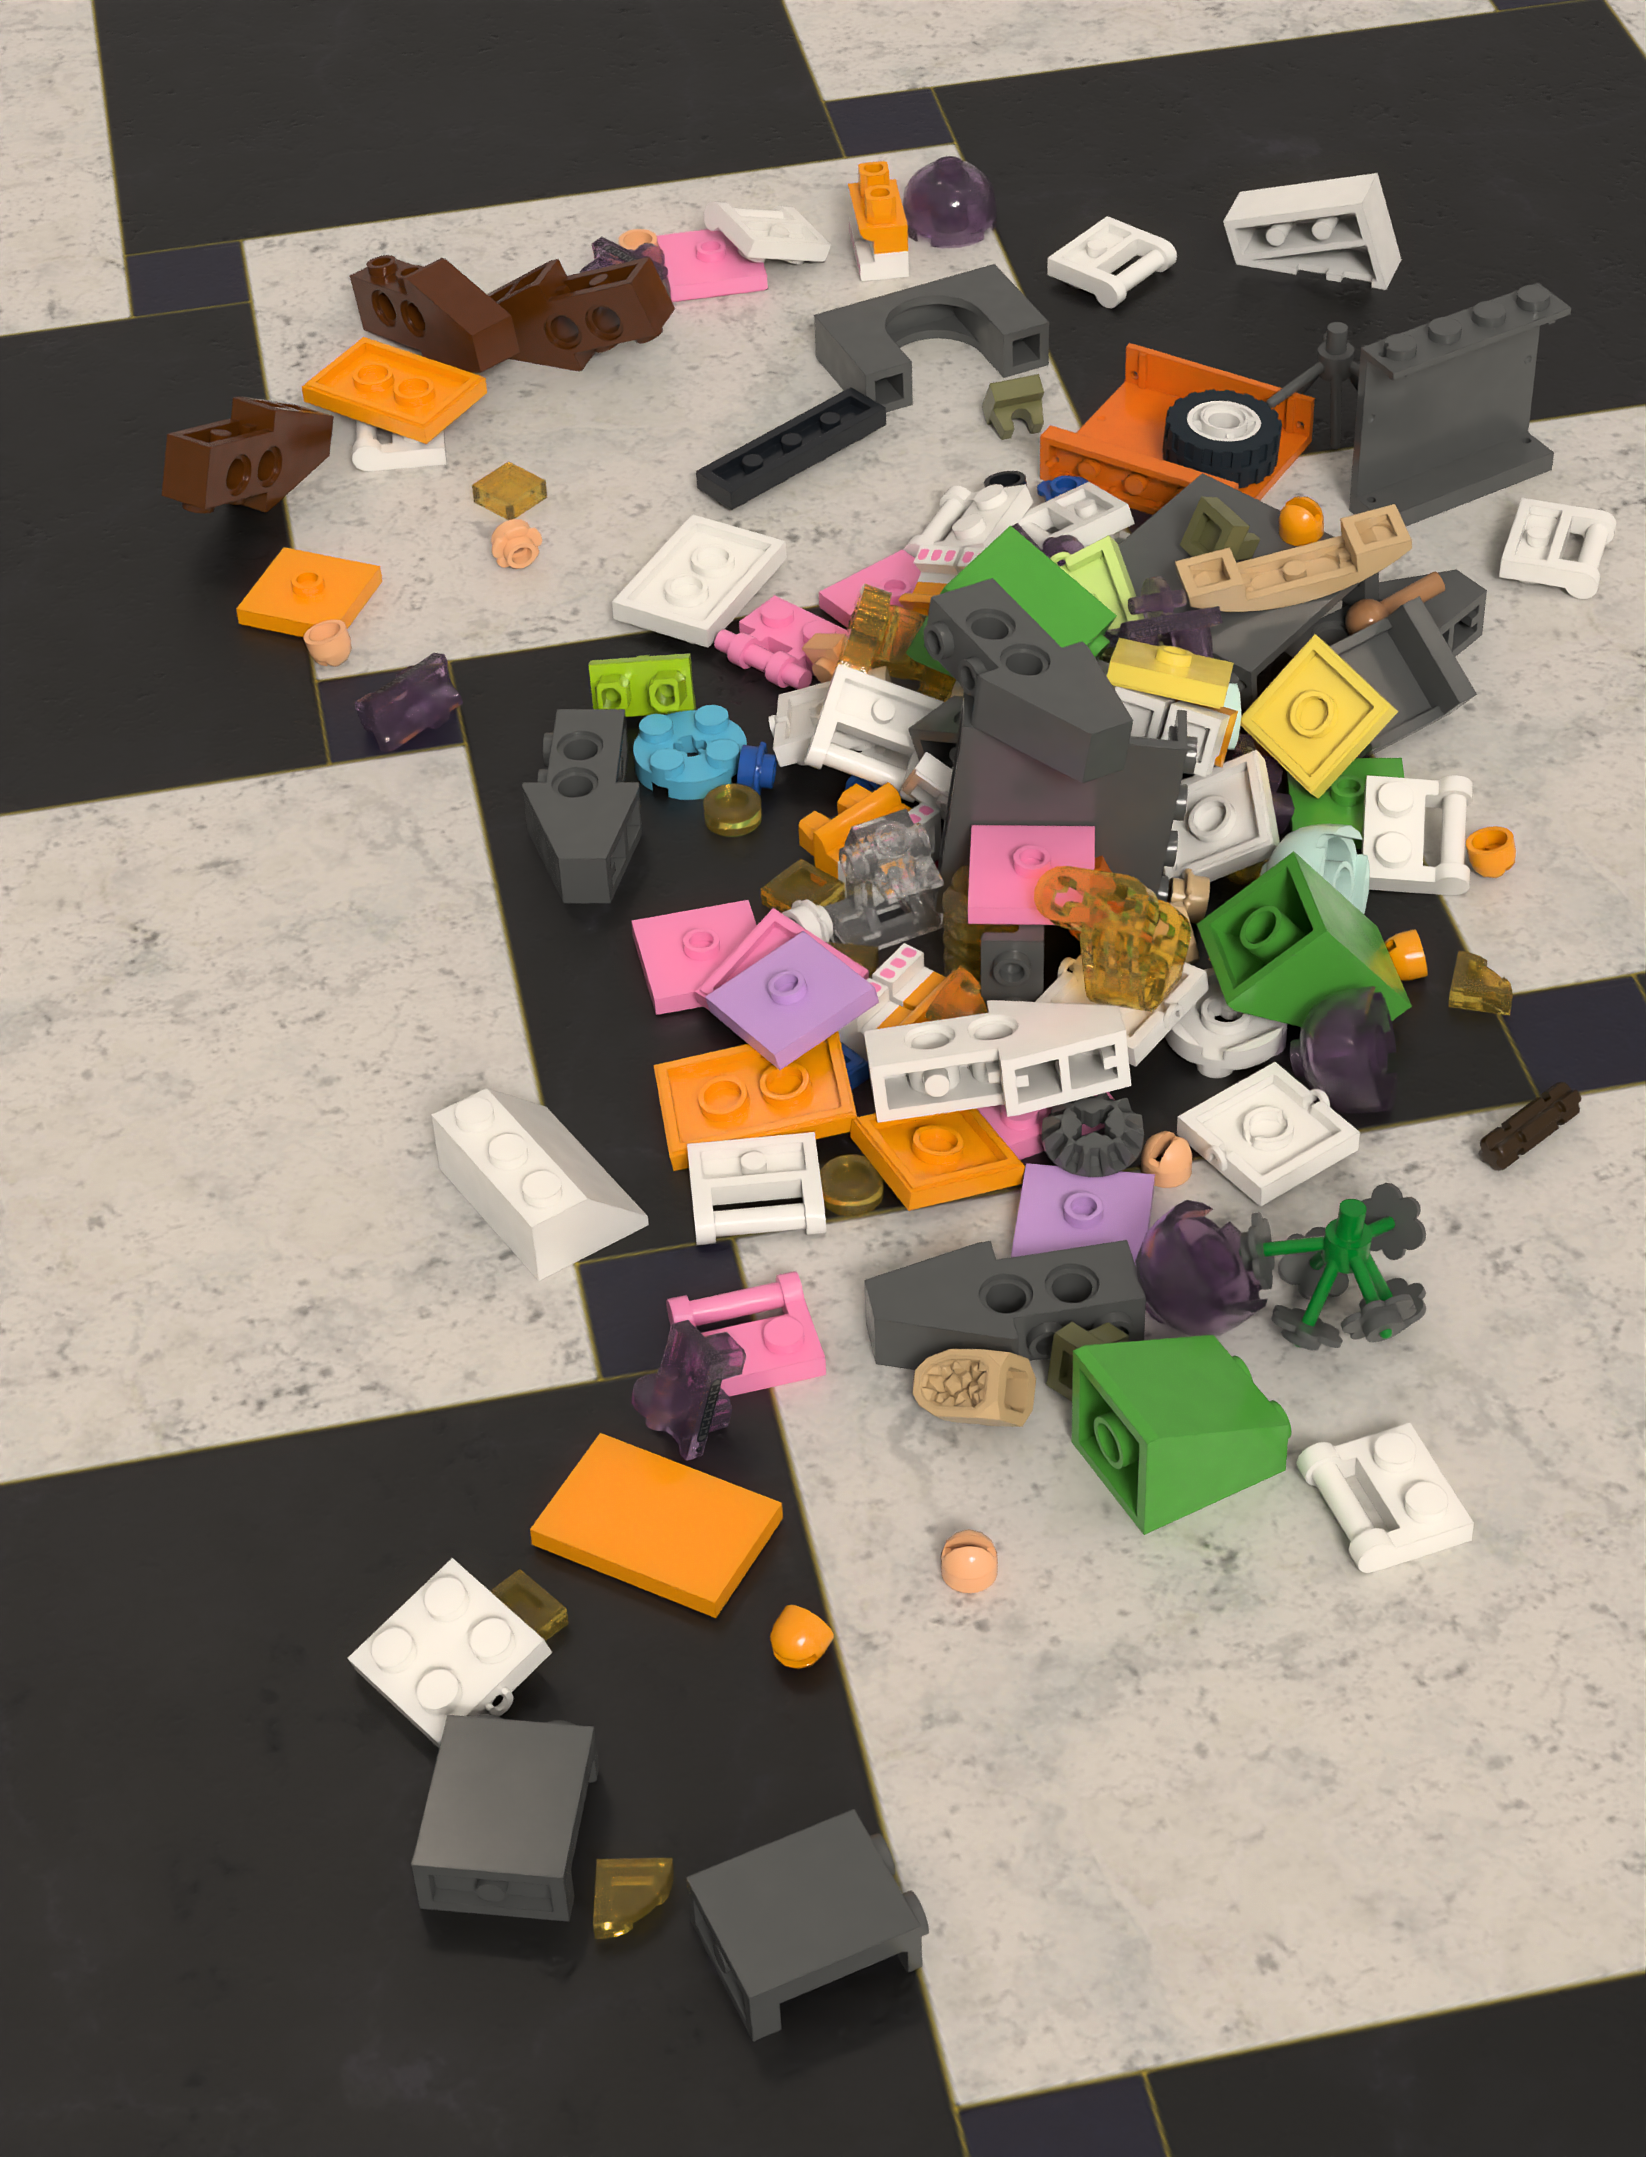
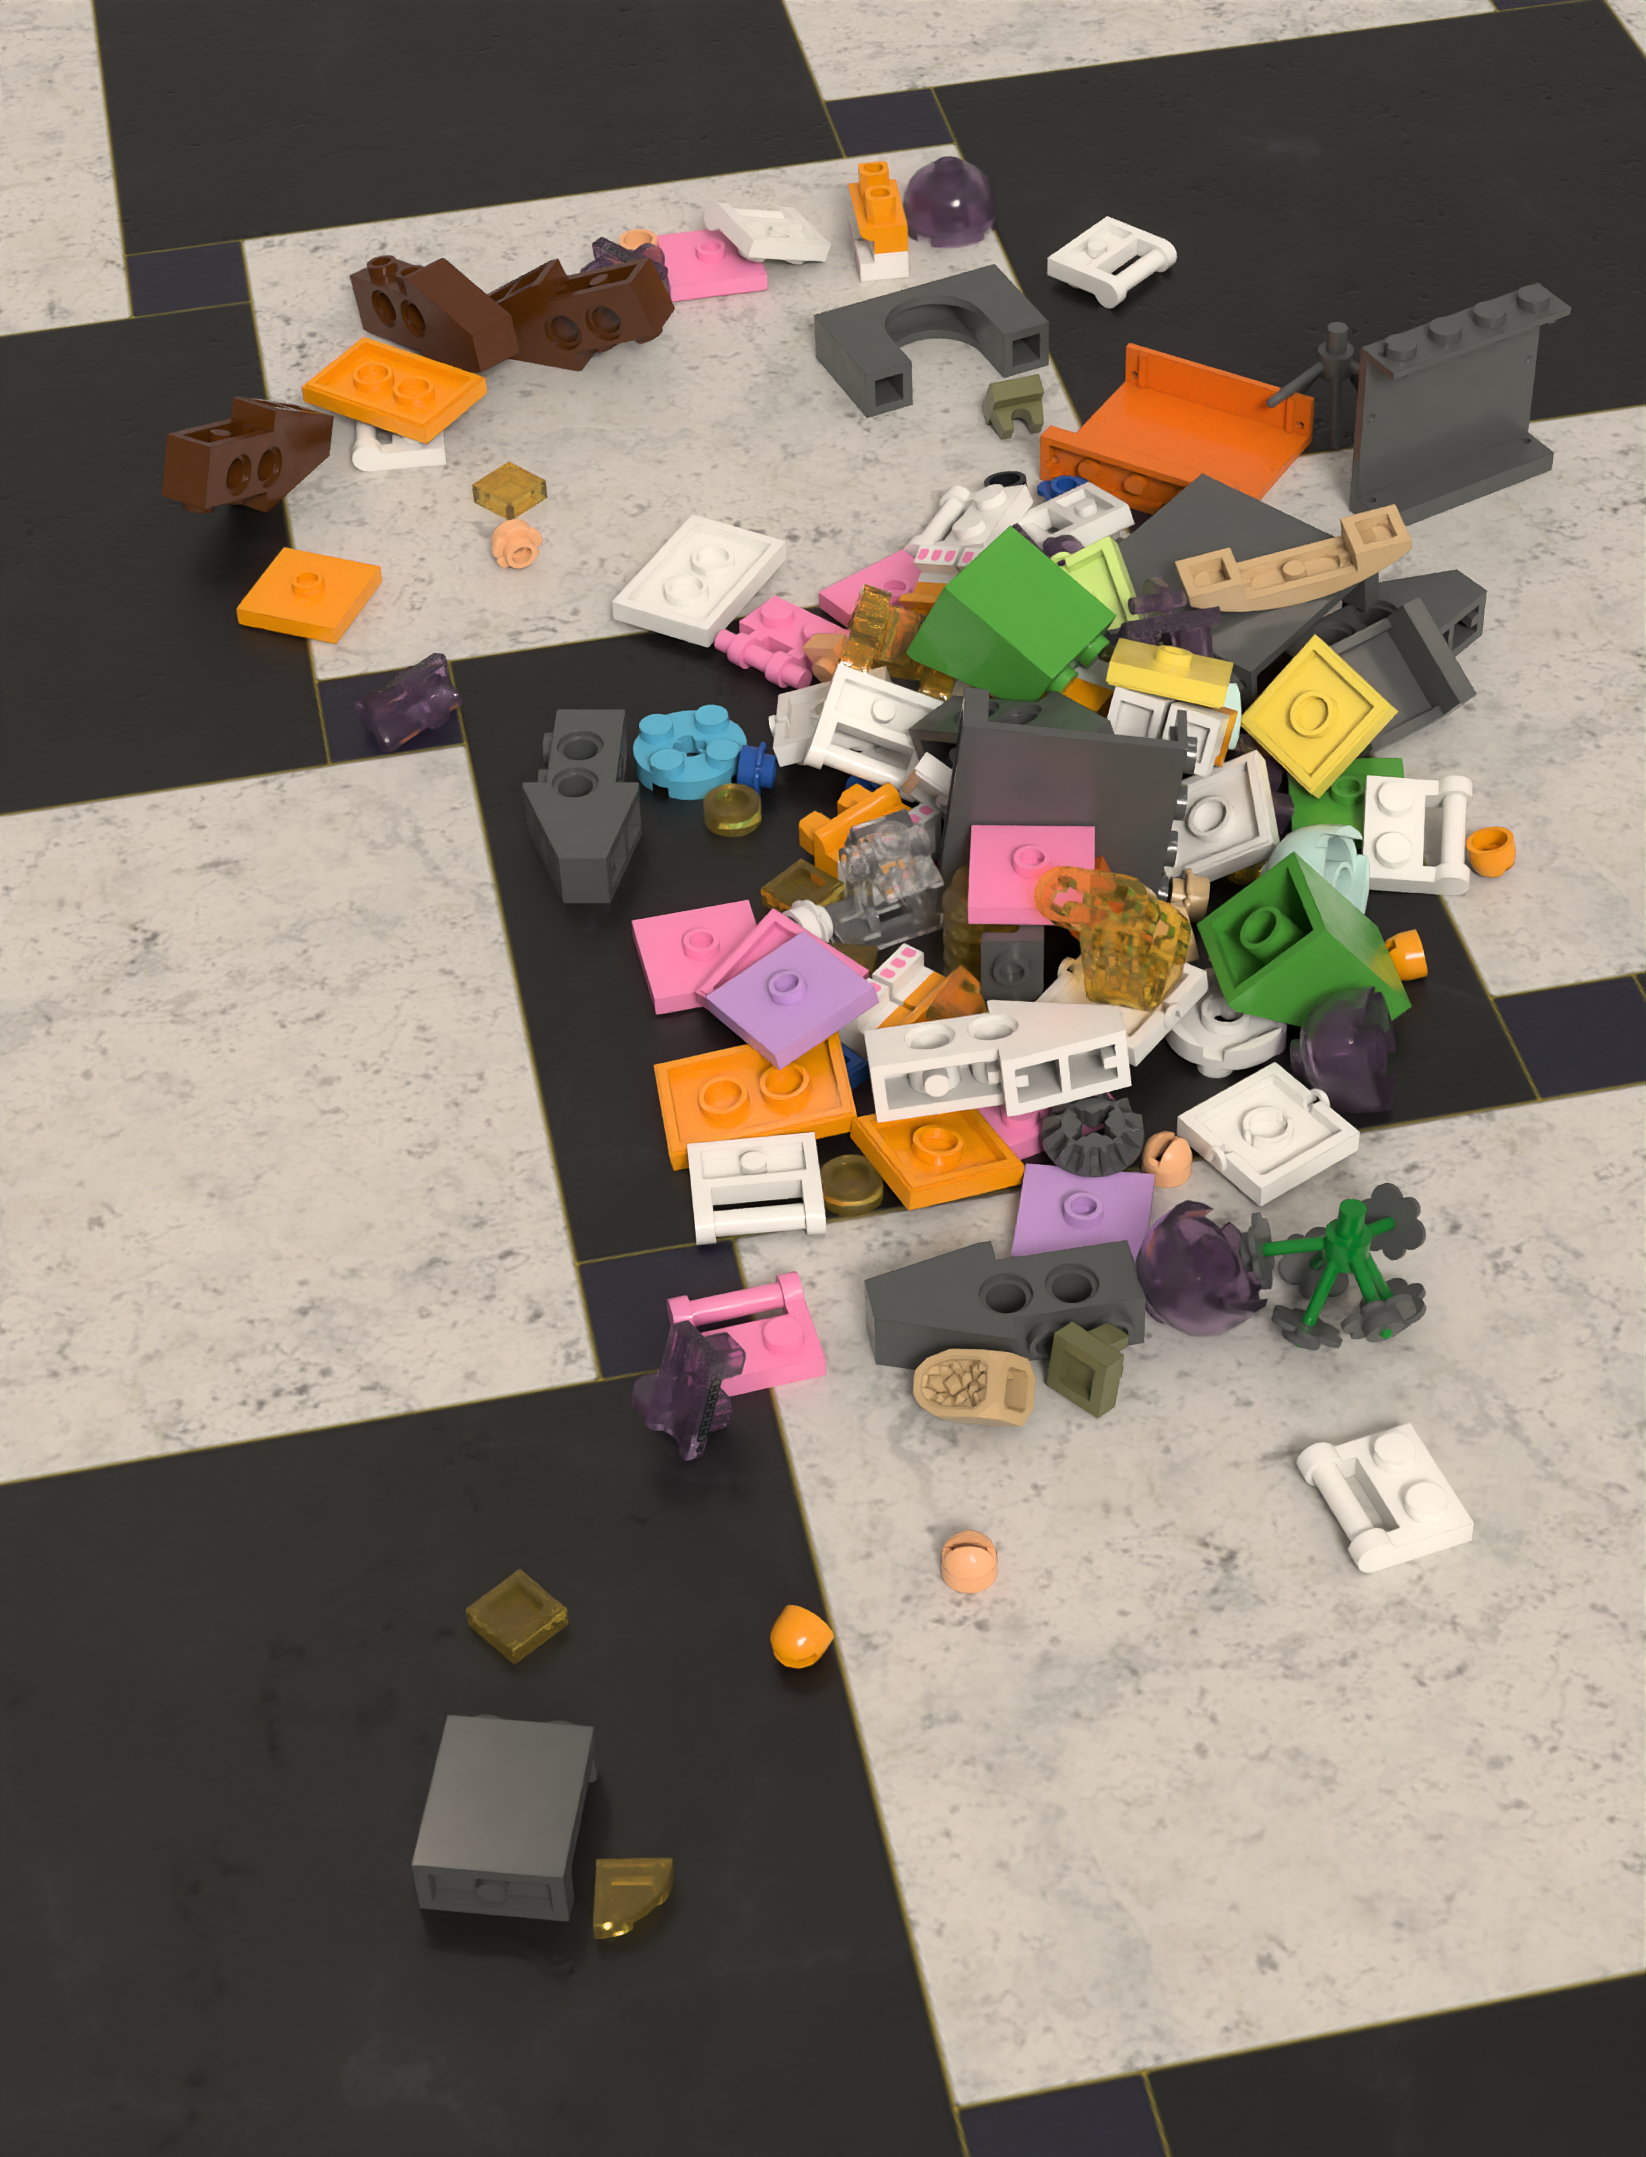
light nougat hinge [304,620,352,666] -> none
white plate [347,1558,552,1748] -> none
white slope [431,1088,649,1281] -> none
light orange tile [530,1433,783,1618] -> none
lime hips [588,653,696,717] -> none
dark grey panel [686,1809,929,2041] -> none
black plate [696,387,886,510] -> none
dark grey brick [924,578,1133,784] -> none
bright green slope [1071,1335,1292,1535] -> none
black wheel [1162,389,1282,488] -> none
olive tile [1180,496,1260,561] -> none
white wedge [1223,173,1401,290] -> none
light orange hinge [1279,496,1324,546] -> none
medium nougat bar [1345,571,1445,636] -> none
clear yellow tile [1448,951,1513,1016] -> none
dark brown axle [1478,1082,1582,1171] -> none
white plate [1499,498,1617,599] -> none

